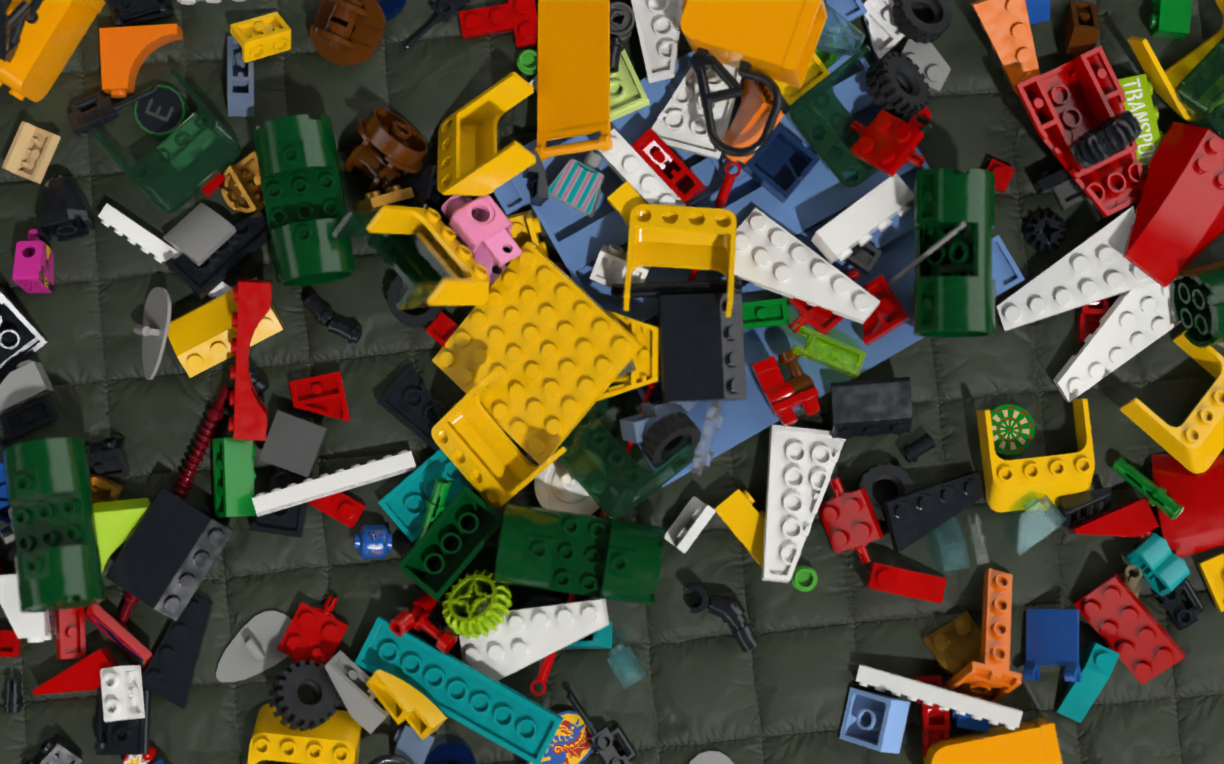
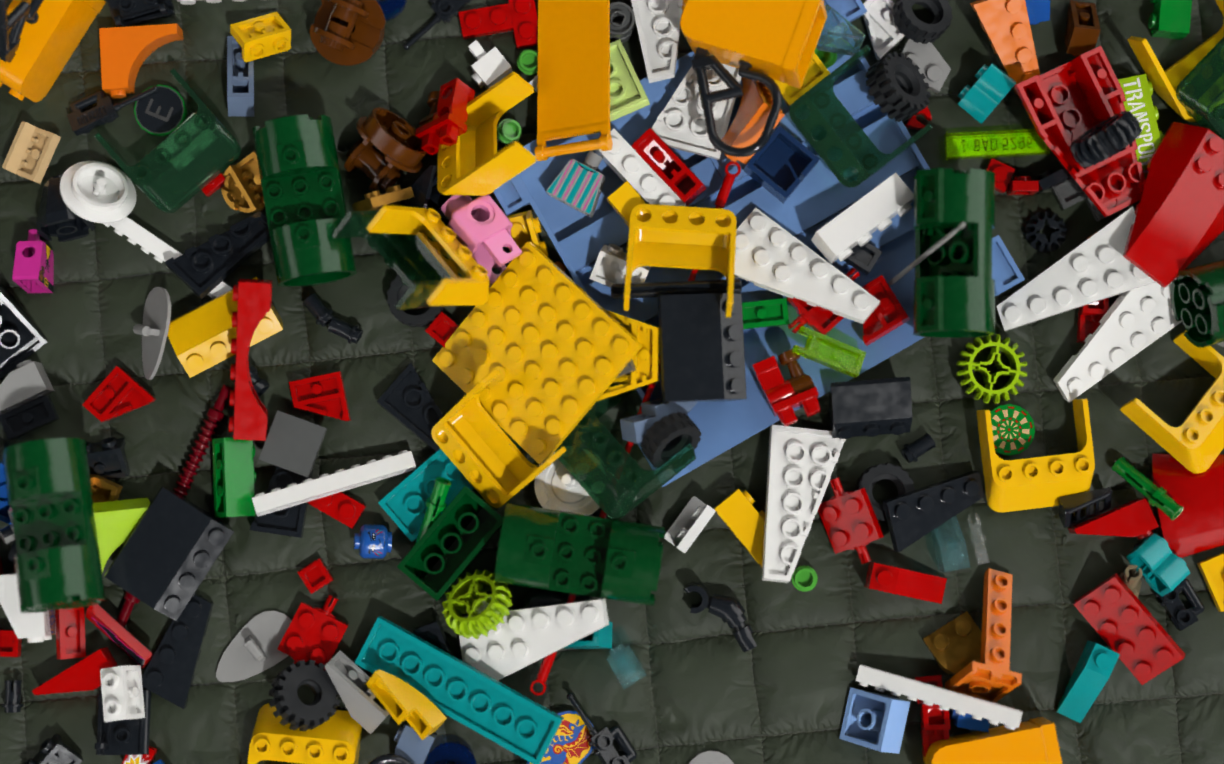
light grey slope [163,203,236,266] -> none
red bar [389,592,458,654] -> none
black slope [522,150,548,206] -> none
black pin [610,37,624,73] -> none
clear plate [691,400,725,475] -> none
red plate [850,109,925,177] -> none
clear light blue slope [1017,495,1066,556] -> none
blue flag [1023,609,1081,682] -> none
none -> white piece [59,161,137,223]
none -> red wing [82,366,156,422]
none -> red tile [297,558,334,594]
none -> red hips [415,78,475,155]
none -> white brick [468,40,513,89]
none -> bright green plate [497,118,522,145]
none -> clear neon green tile [944,129,1050,160]
none -> lime gear [956,334,1027,404]
none -> teal brick [958,62,1016,124]
none -> red plate [1007,176,1039,195]

